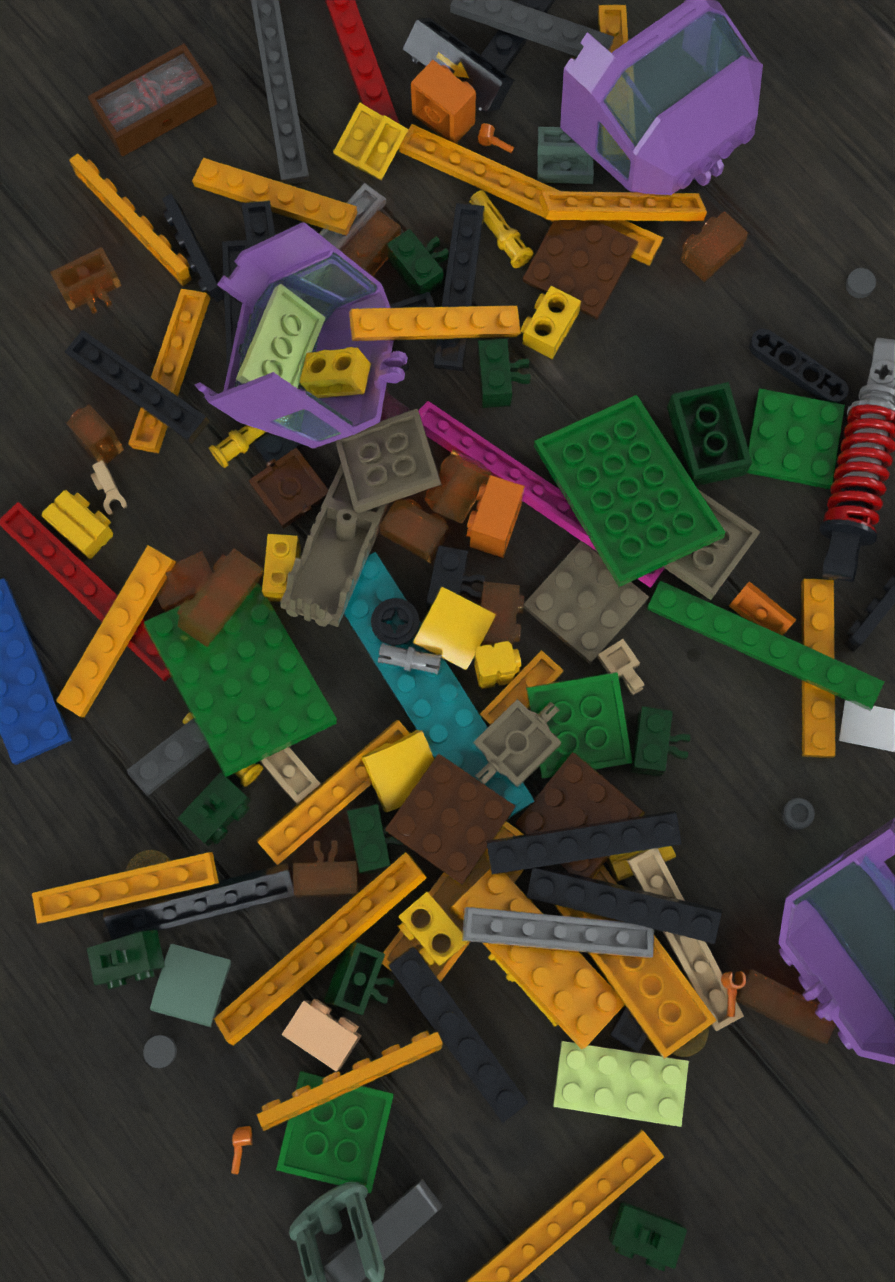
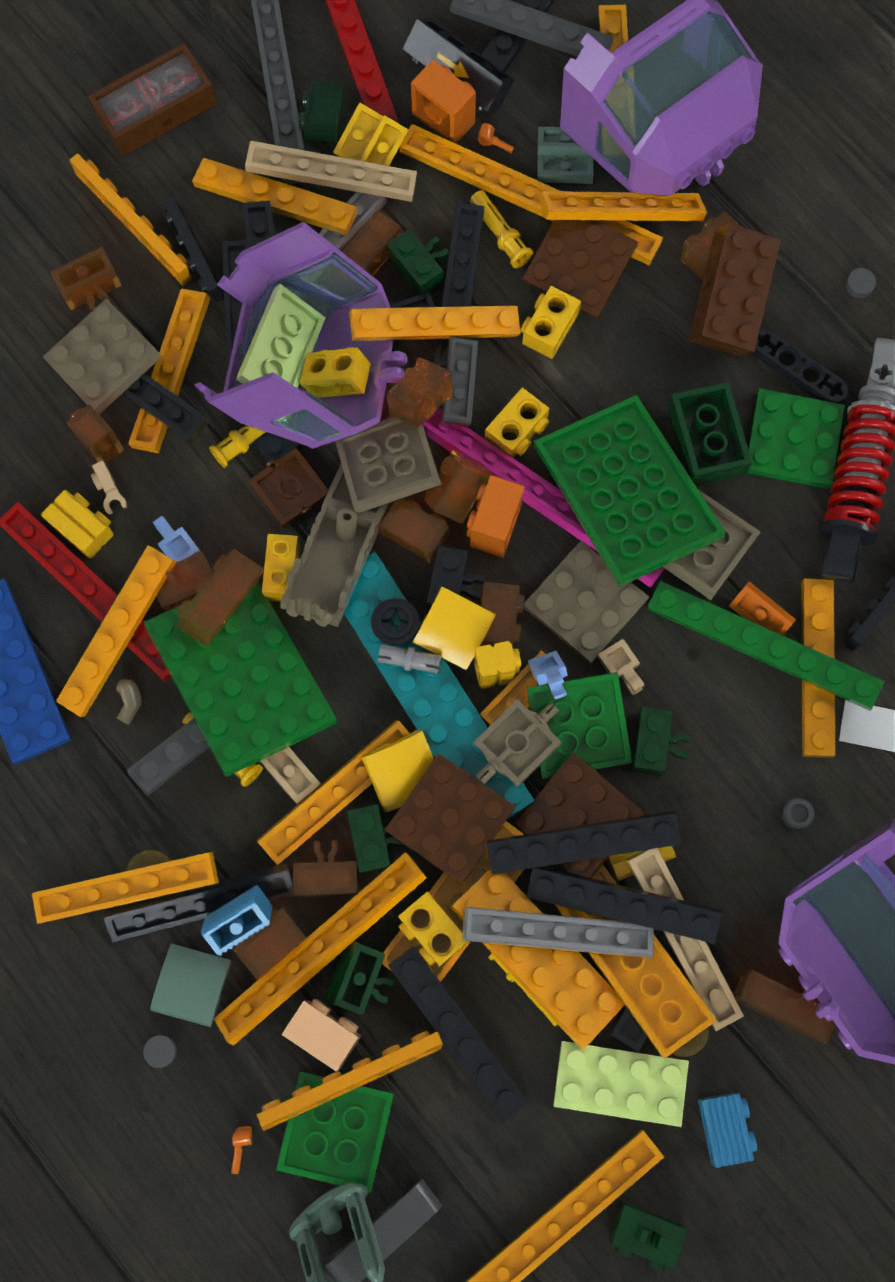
dark green brick [87,930,165,989] -> none
dark green brick [178,772,251,846] -> none
dark green brick [478,339,531,408] -> none
orange hand [721,971,746,1017] -> none
none -> dark tan plate [43,298,162,416]
none -> dark tan arm [116,679,142,725]
none -> light blue plate [153,516,200,569]
none -> dark azure brick [201,885,273,956]
none -> clear orange brick [233,908,307,980]
none -> tan plate [245,141,417,202]
none -> clear green brick [299,79,344,143]
none -> clear orange brick [387,357,454,428]
none -> dark grey tile [441,336,478,427]
none -> yellow brick [485,387,549,458]
none -> light blue plate [528,651,568,699]
none -> reddish brown brick [688,223,781,357]
none -> dark azure brick [698,1092,757,1168]

